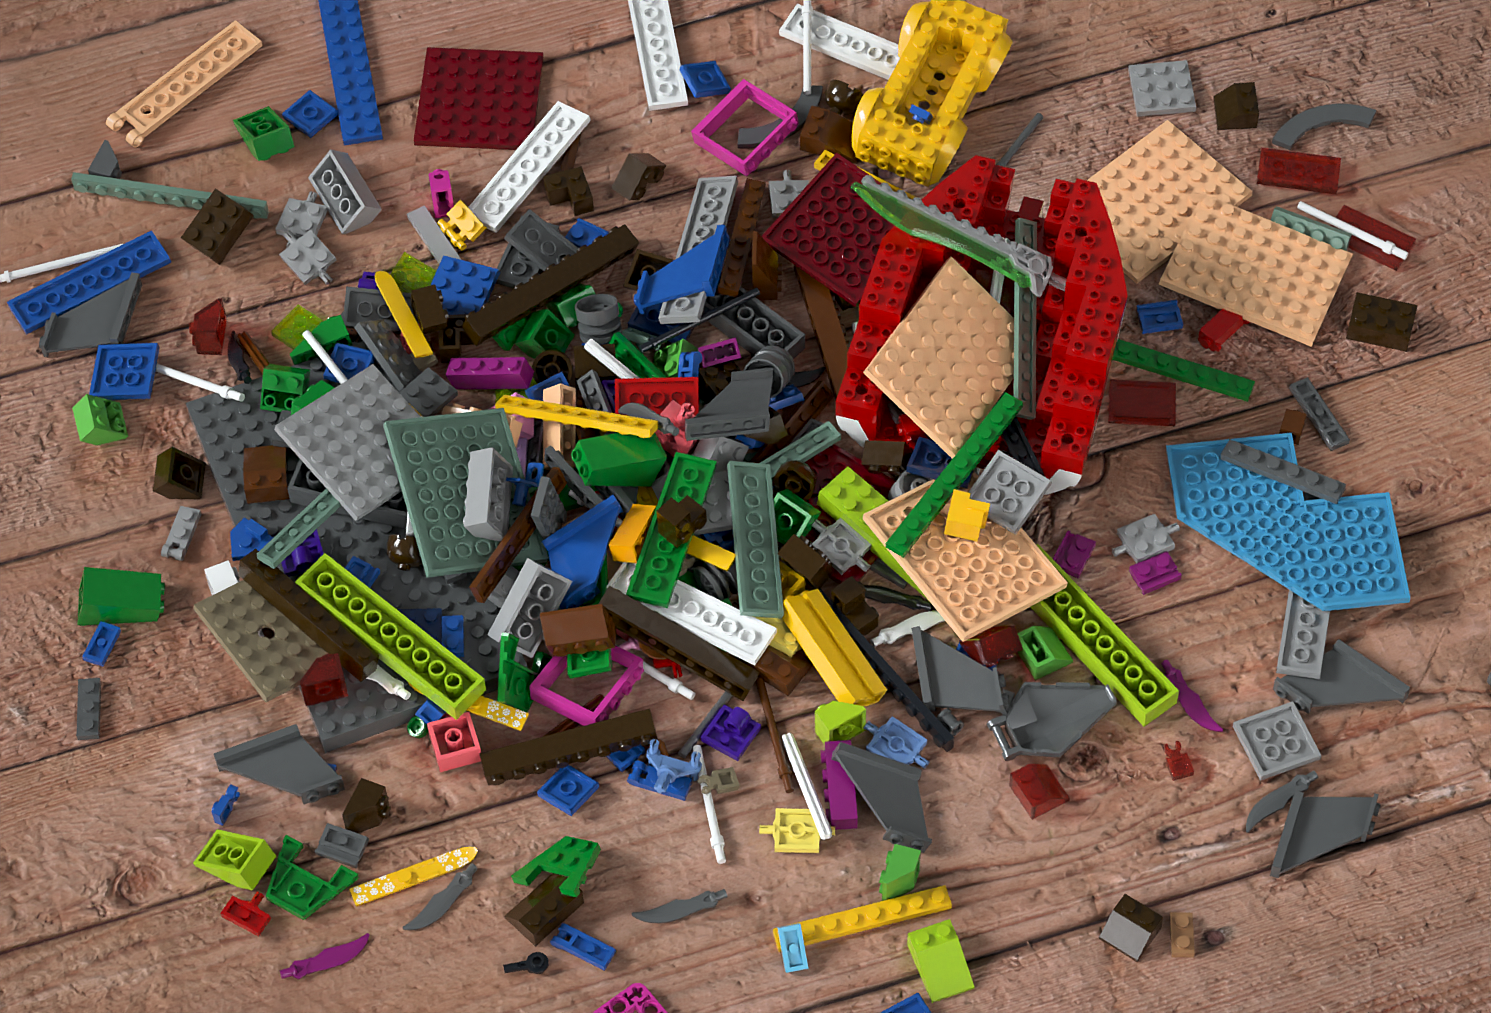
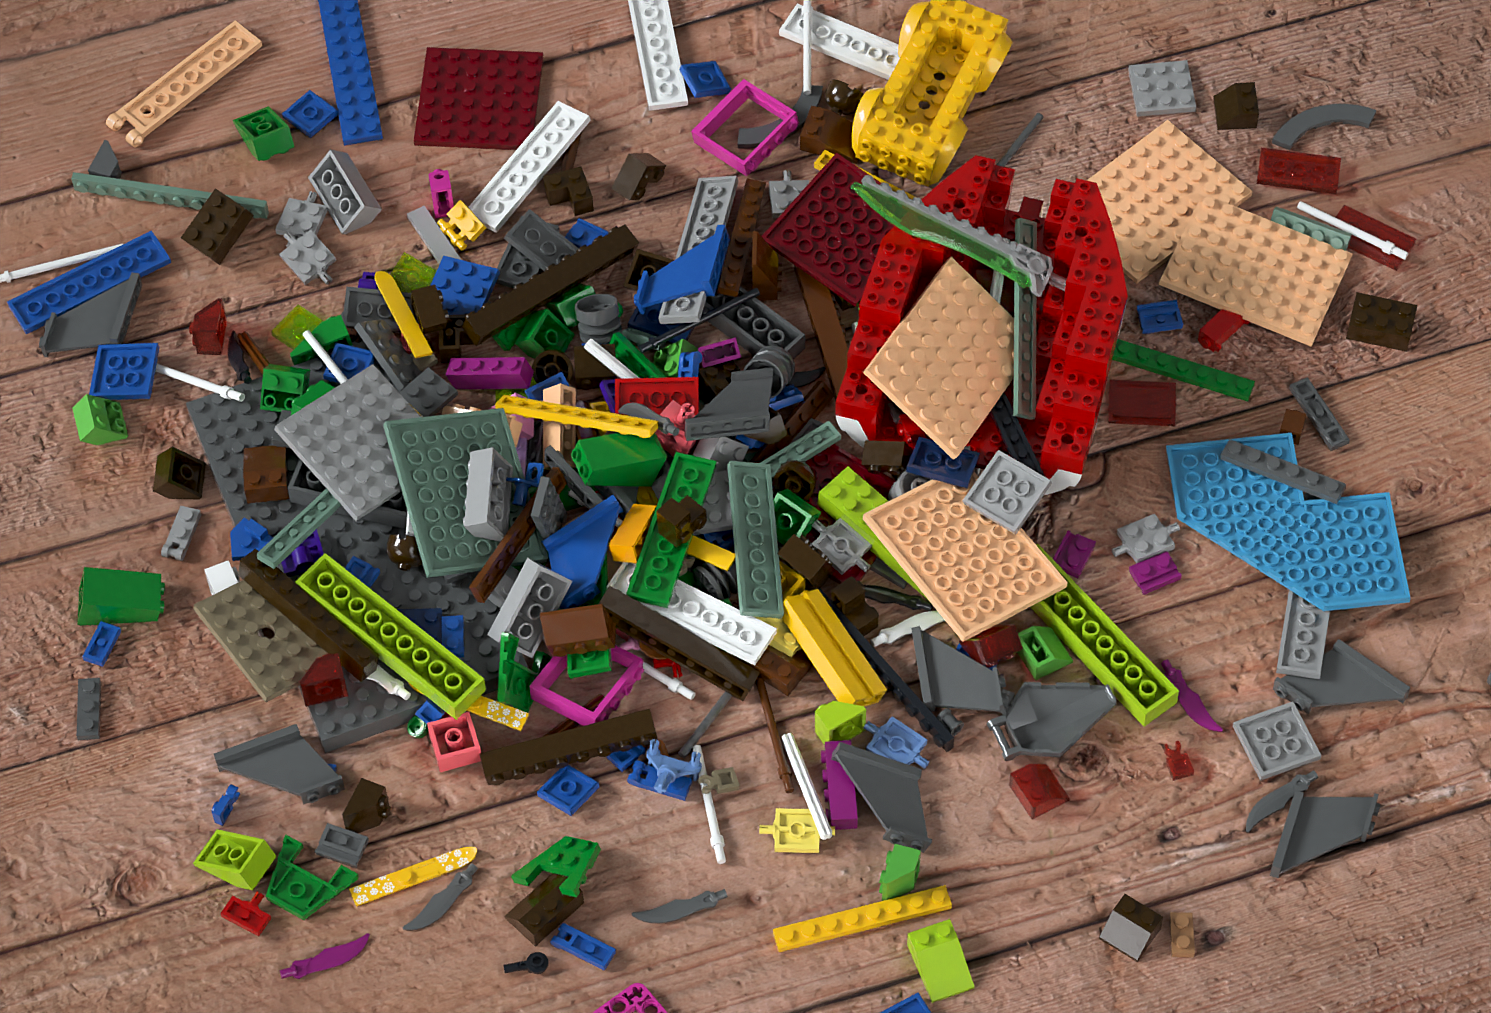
dark grey plate [577,370,612,431] -> none
dark purple plate [701,704,761,761] -> none
medium azure plate [777,923,809,973] -> none
green plate [886,392,1023,558] -> none
blue plate [909,104,933,124] -> none
yellow plate [944,489,990,542] -> none

